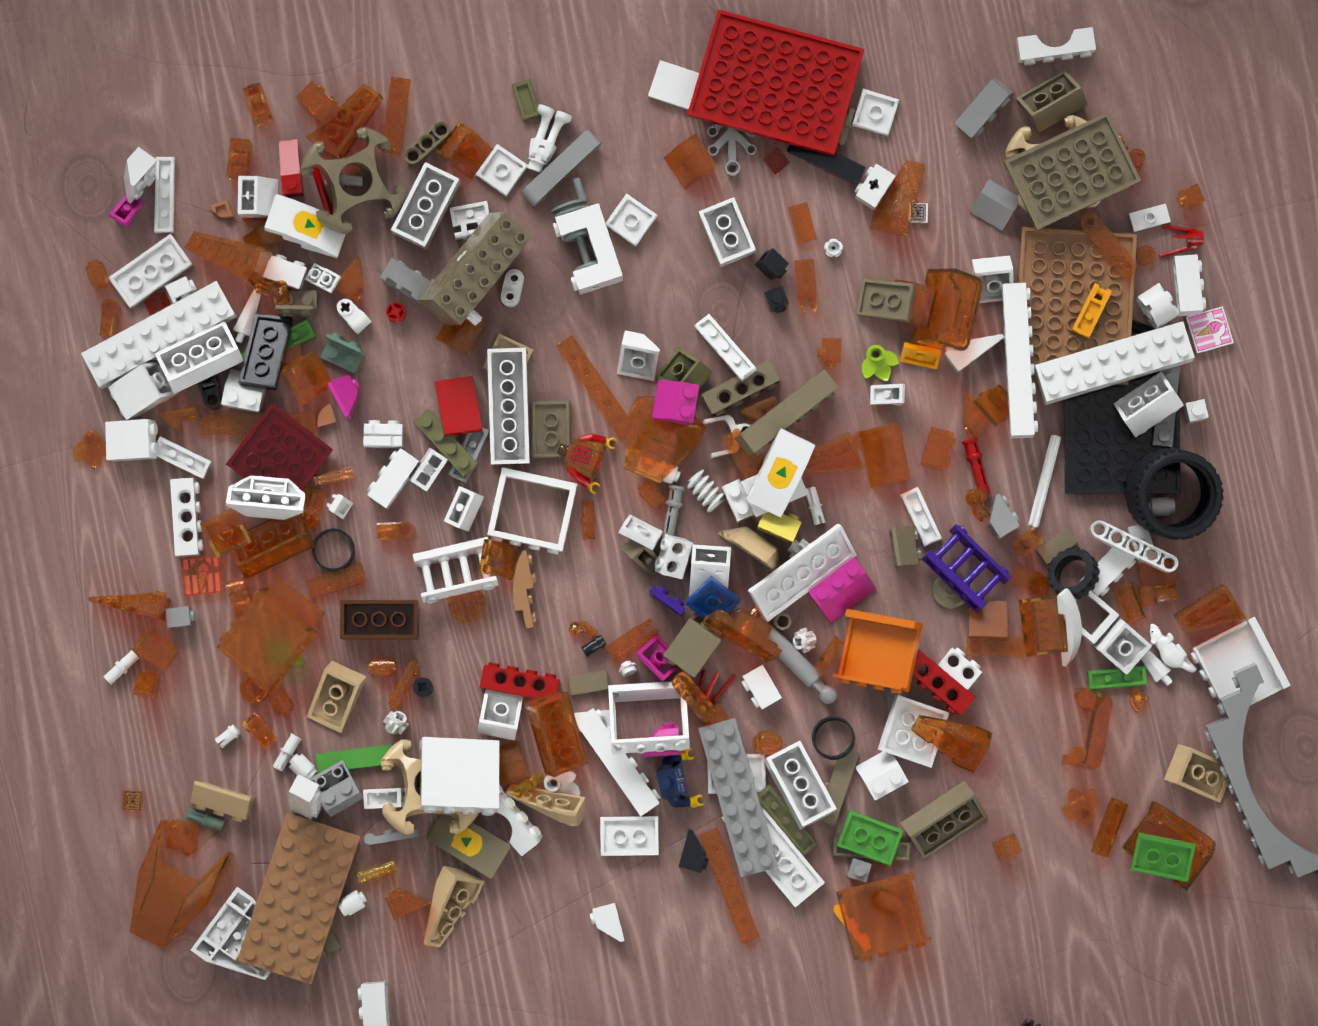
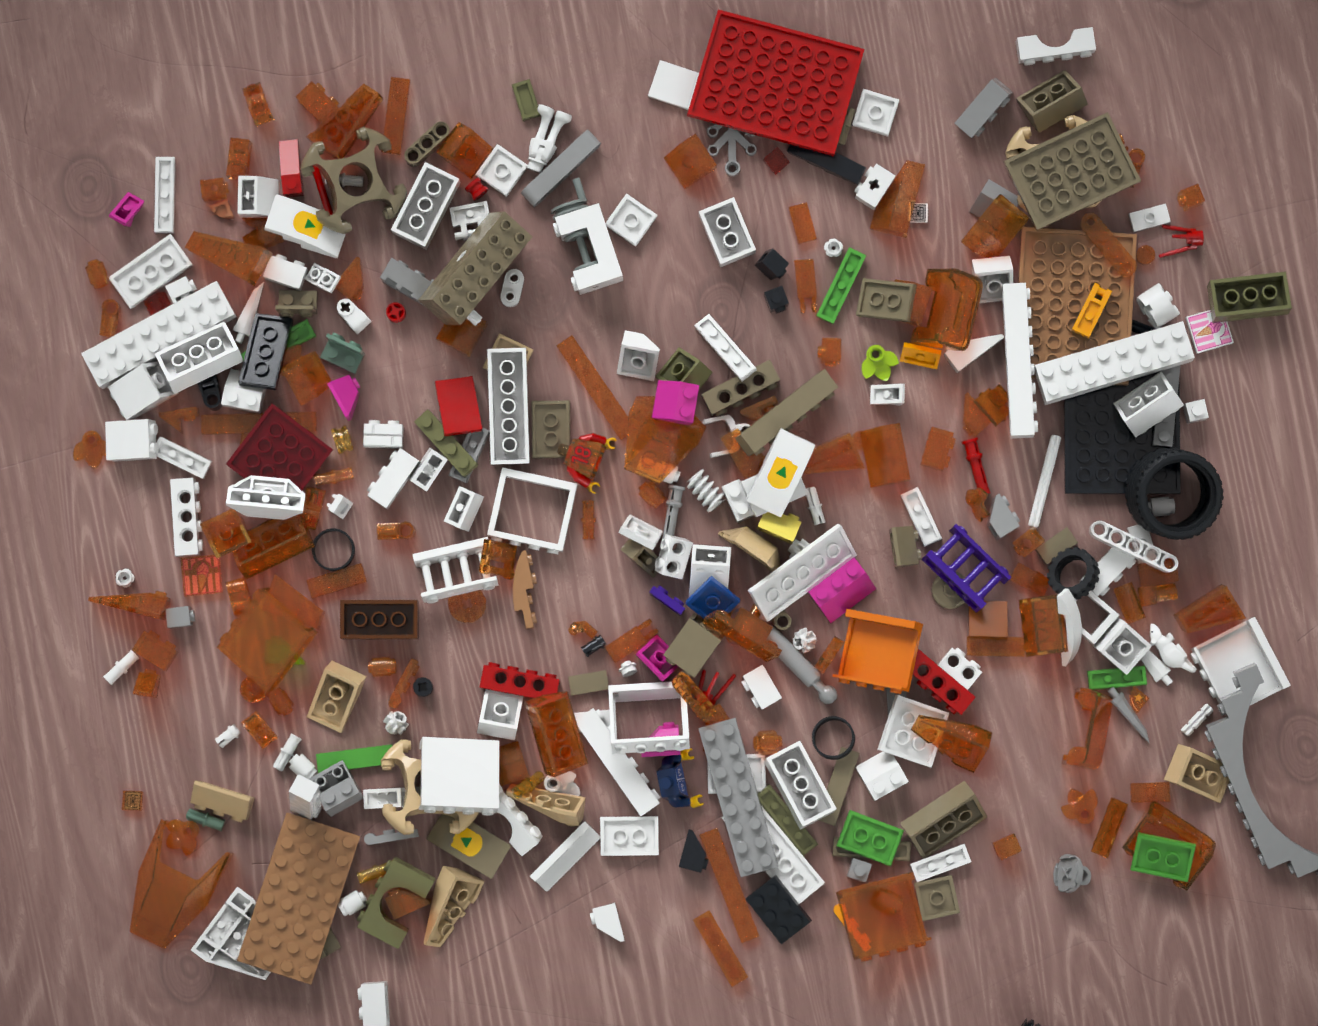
white slope [124,147,157,204] -> none
clear orange piece [255,278,290,305] -> none
nougat tile [317,403,337,428] -> none
white brick [1172,255,1206,316] -> none
none -> white plate [116,569,134,588]
none -> clear orange brick [200,177,230,202]
none -> clear yellow wheel [331,425,354,455]
none -> olive arch [357,857,436,949]
none -> red wheel [465,177,489,201]
none -> white panel [530,821,600,891]
none -> clear orange plate [693,910,748,987]
none -> black plate [745,875,812,944]
none -> bright green plate [816,247,866,324]
none -> white plate [910,844,971,882]
none -> dark tan plate [914,875,960,921]
none -> clear orange slope [961,194,1029,258]
none -> light grey tile [1053,854,1091,893]
none -> light grey bar [1107,687,1150,744]
none -> clear orange plate [1130,782,1170,802]
none -> white axle [1181,704,1213,736]
none -> olive brick [1207,272,1292,323]

